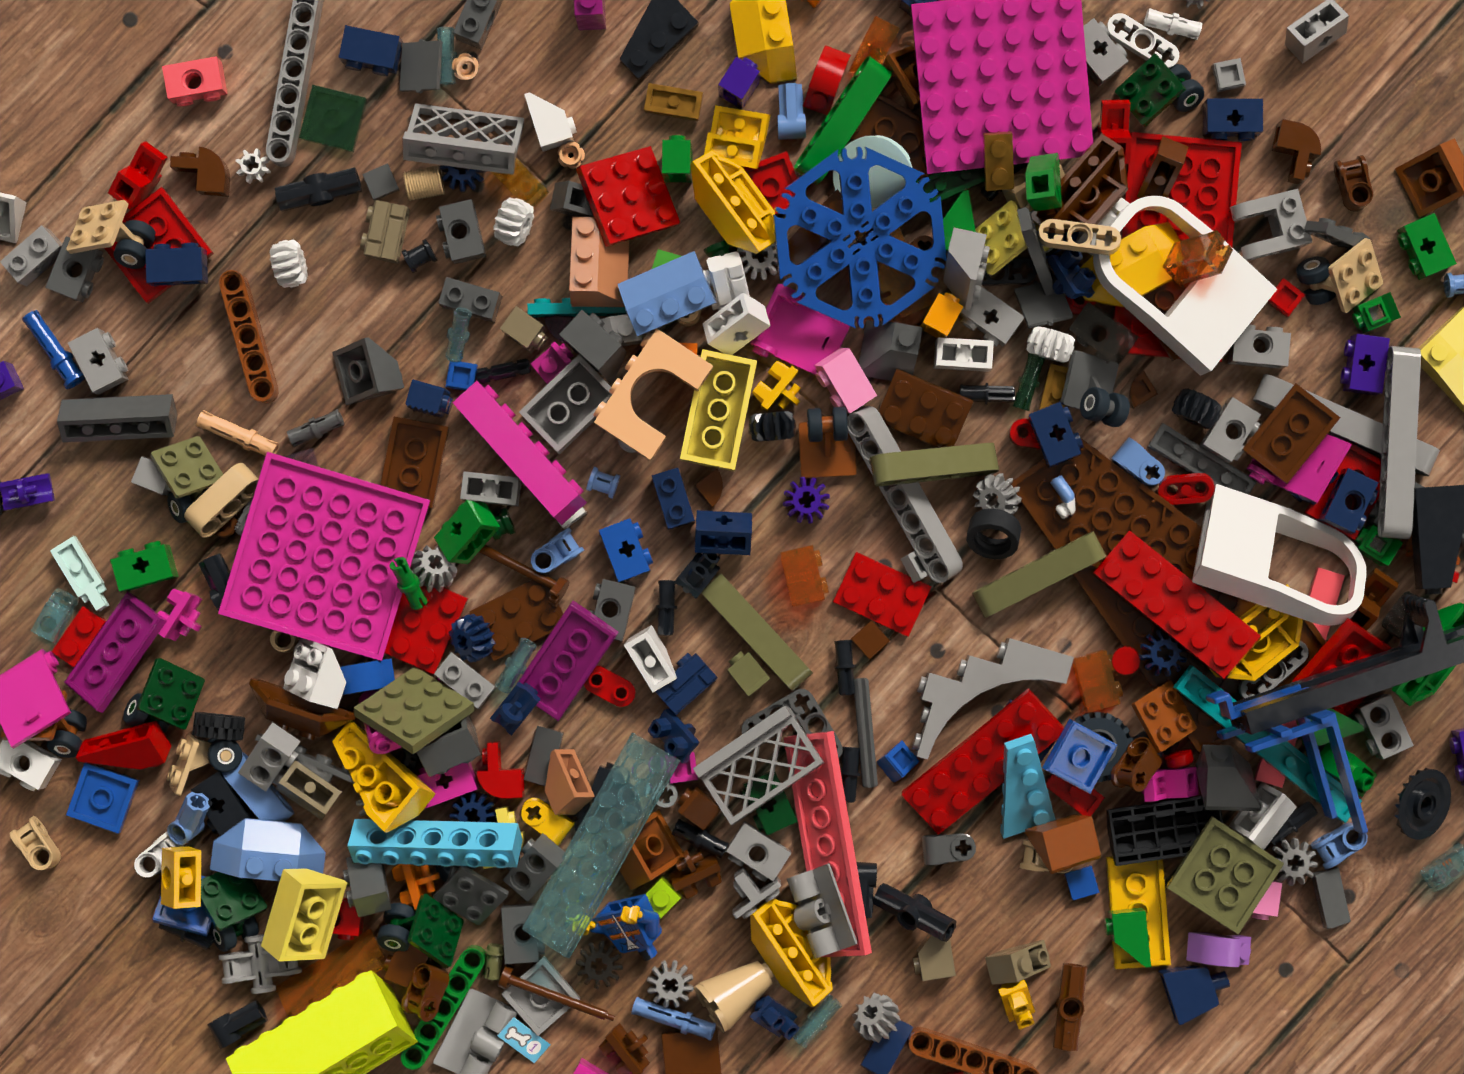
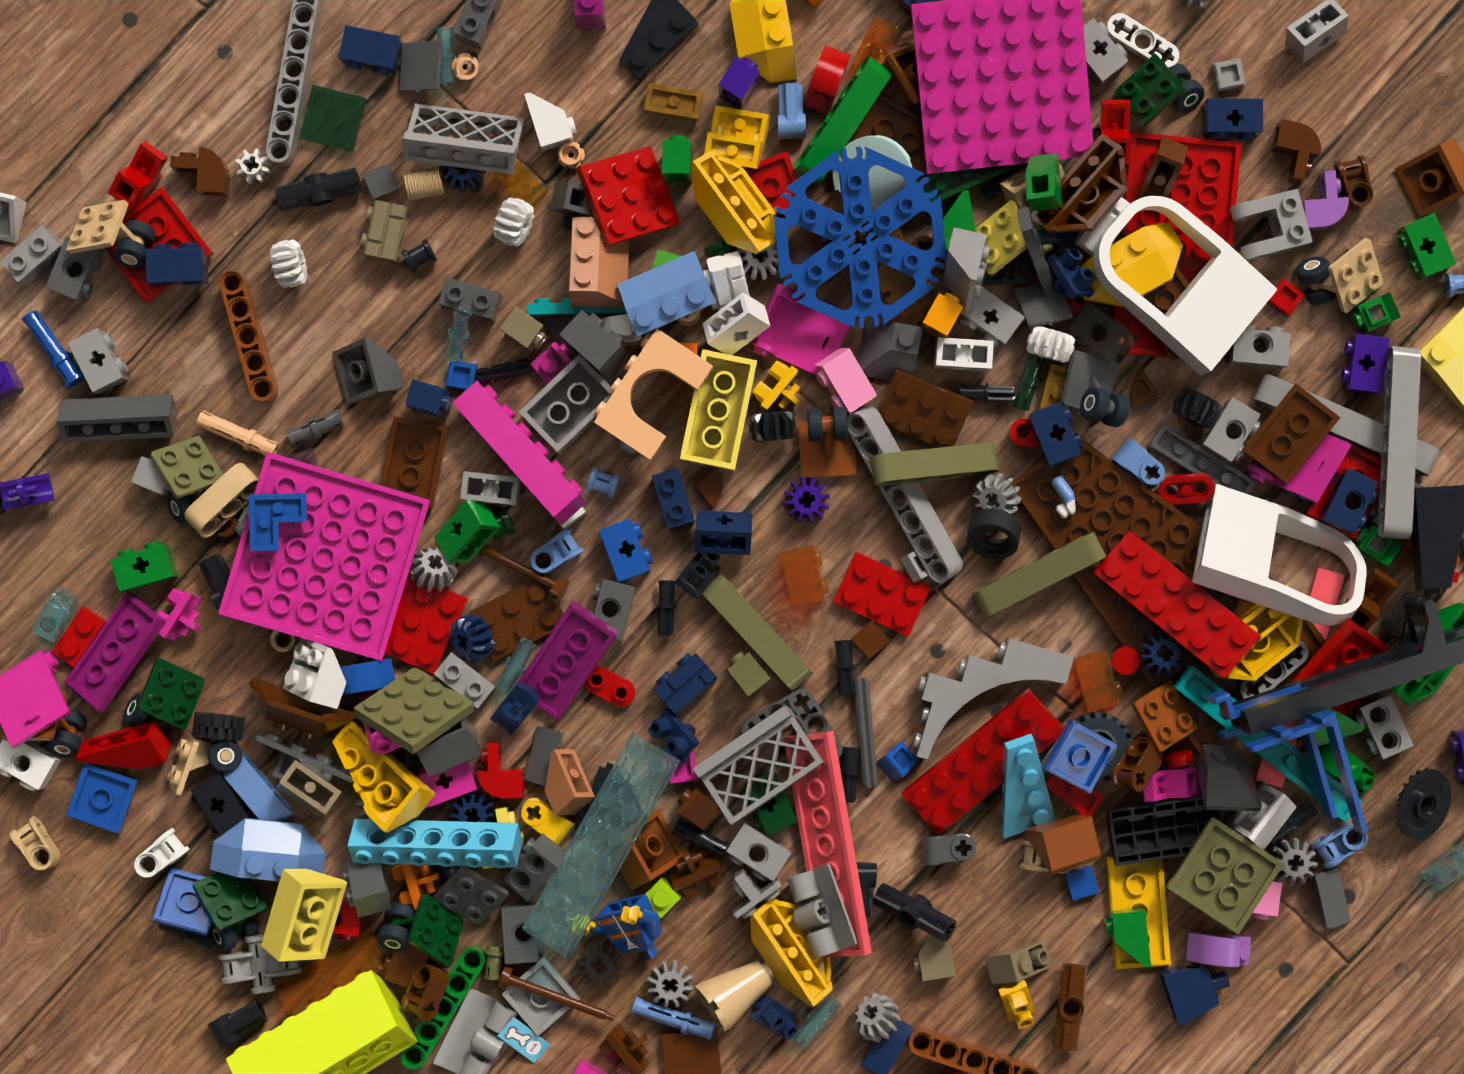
light aqua hinge [50,536,110,611] -> none
yellow brick [161,846,201,909] -> none
coral brick [162,56,228,107] -> none
medium blue piece [167,792,210,845] -> none
light grey brick [238,722,301,792] -> none
green pin [389,557,427,610] -> none
dark grey brick [436,199,487,264] -> none
white slope [624,625,677,692] -> none
light grey bush [653,782,678,808] -> none
pearl gold plate [983,131,1014,191] -> none
tan beam [1038,219,1121,255] -> none
white pin [1144,8,1202,40] -> none
clear orange brick [1162,230,1233,285] -> none
dark grey hinge [1304,218,1370,250] -> none
none -> blue plate [249,493,307,551]
none -> medium lavender brick [1302,170,1349,231]

